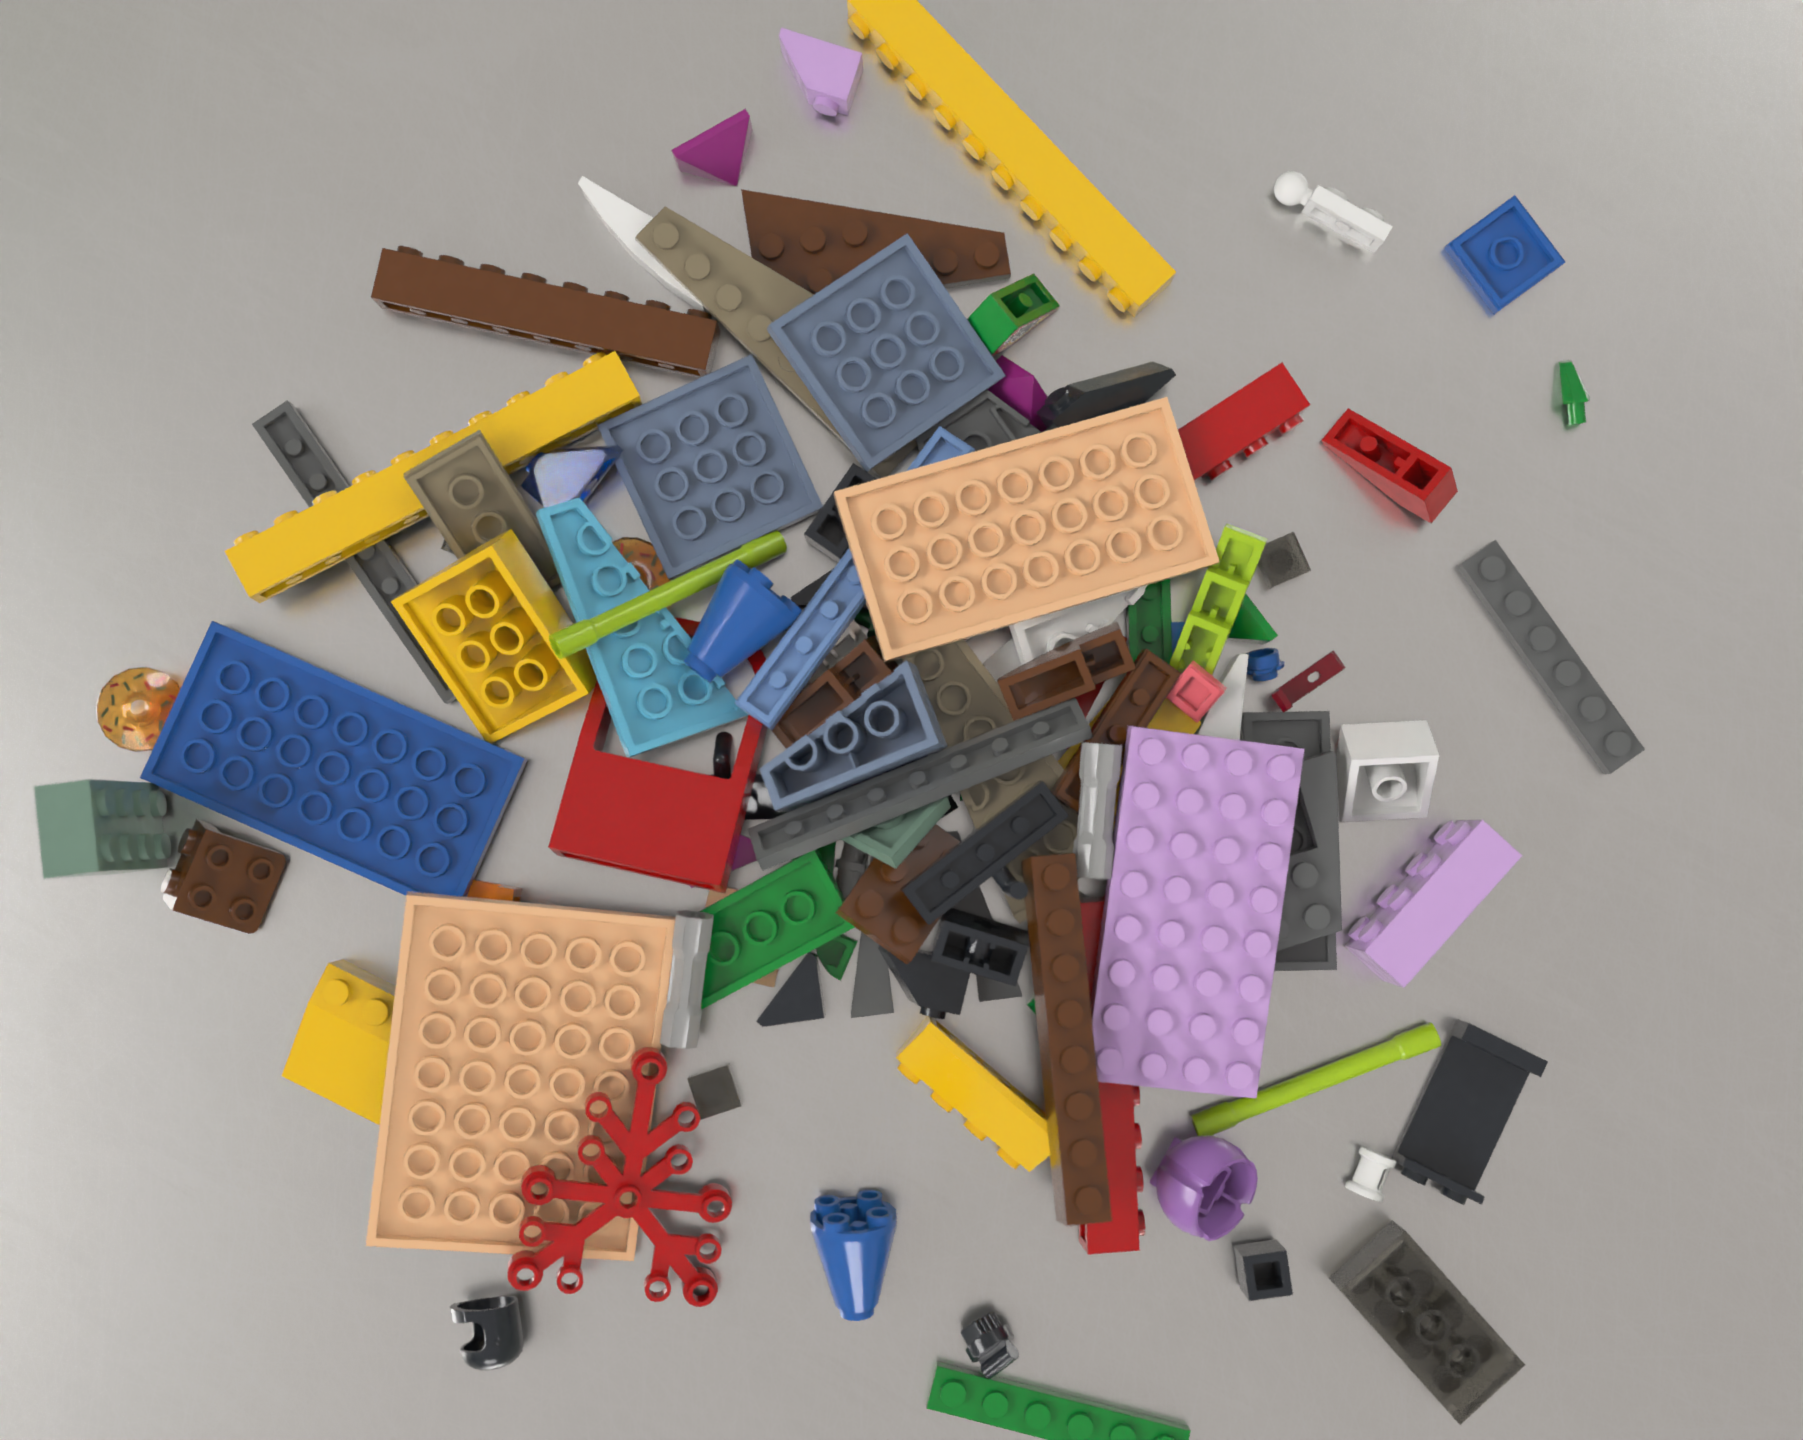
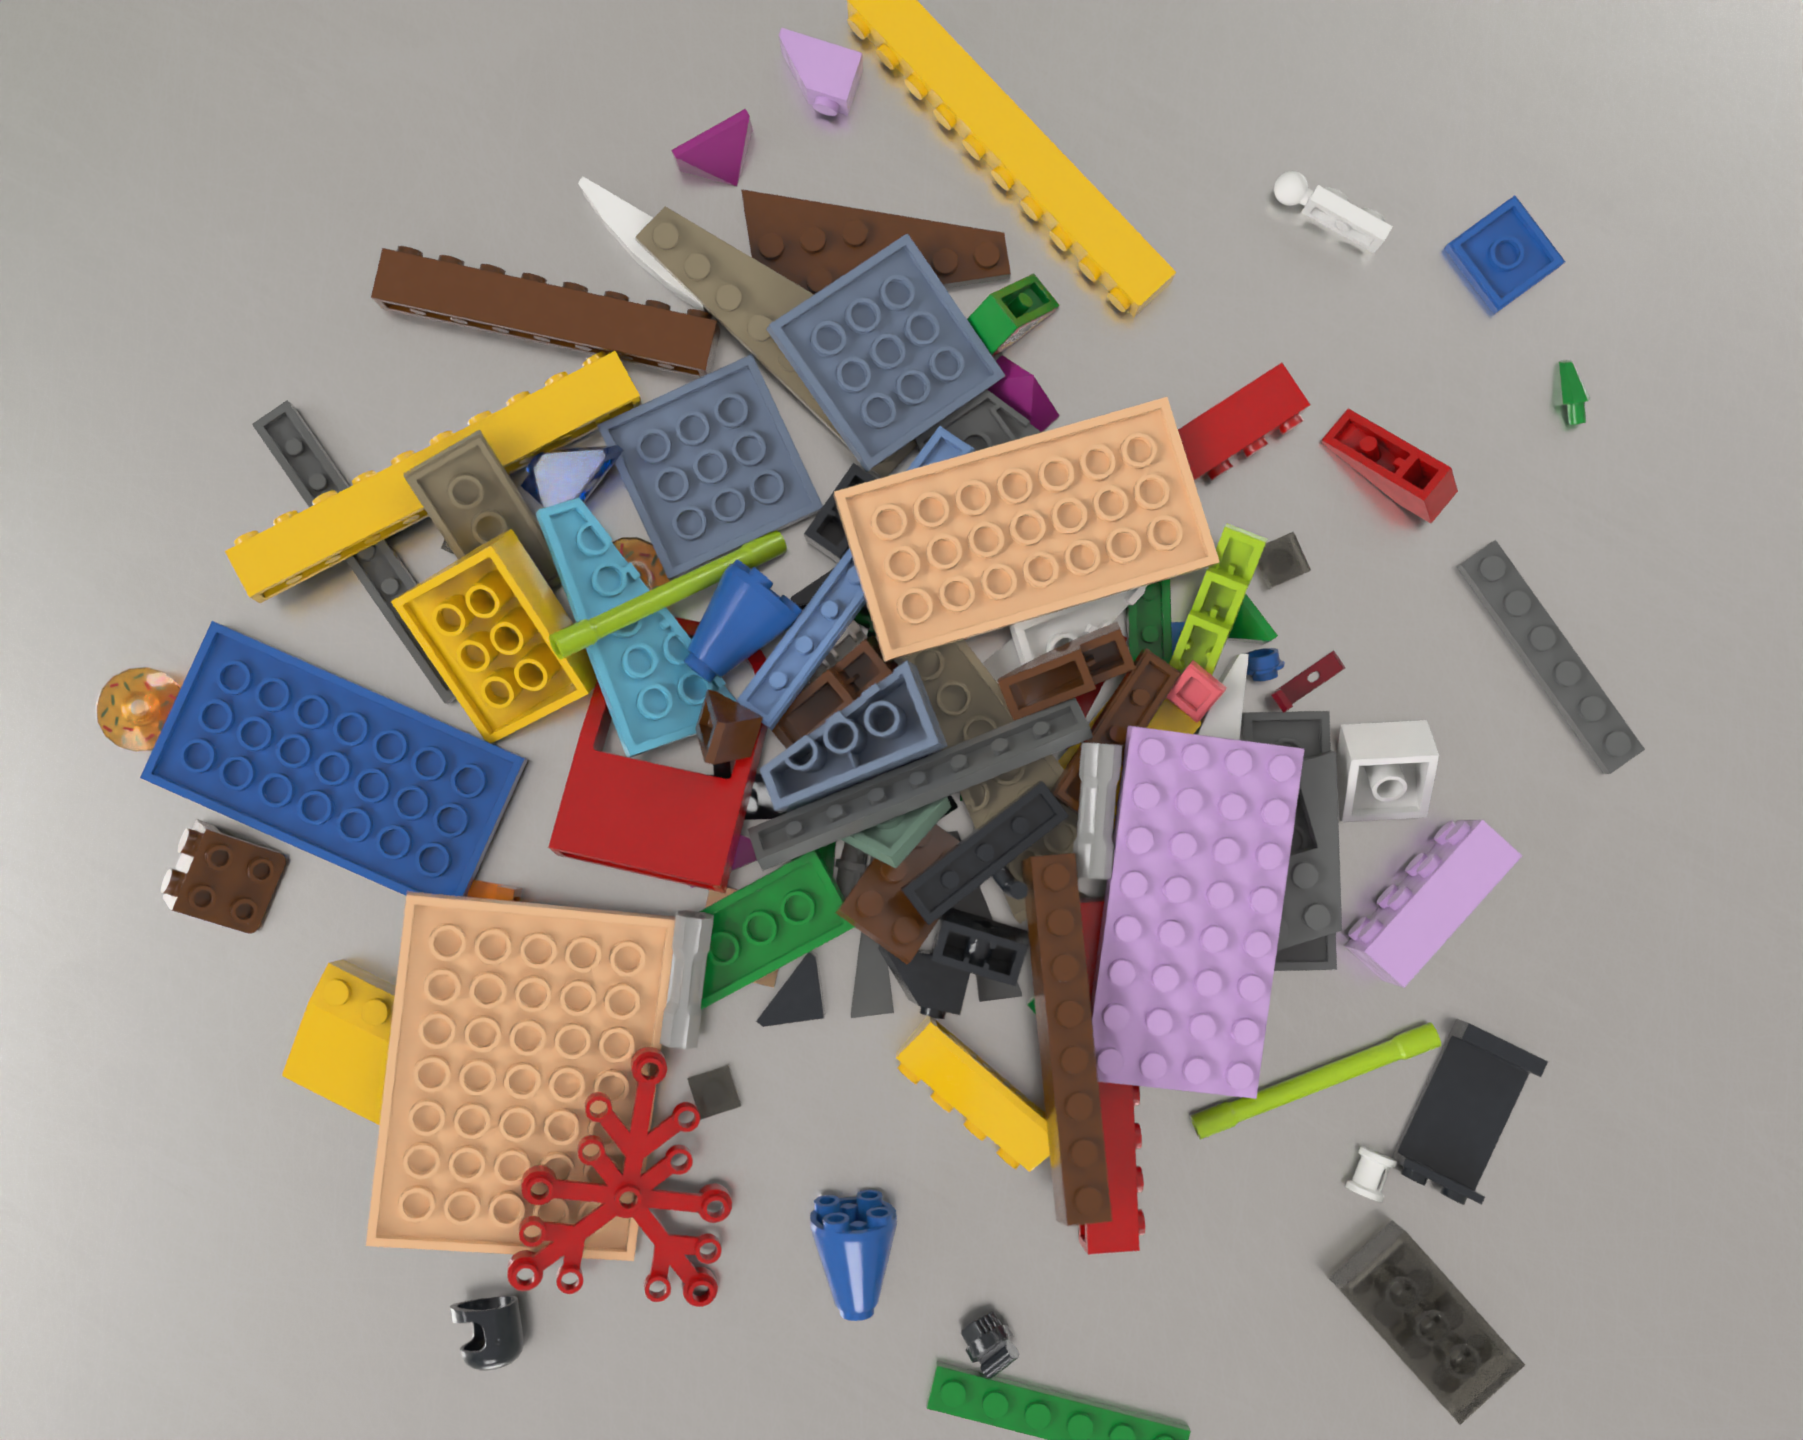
sand green brick [34,779,171,879] -> none
green tile [816,934,858,981] -> none
black slope [1036,361,1176,430] -> none
medium lavender piece [1149,1135,1258,1241] -> none
black brick [1234,1239,1293,1301] -> none
none -> reddish brown slope [695,689,763,765]

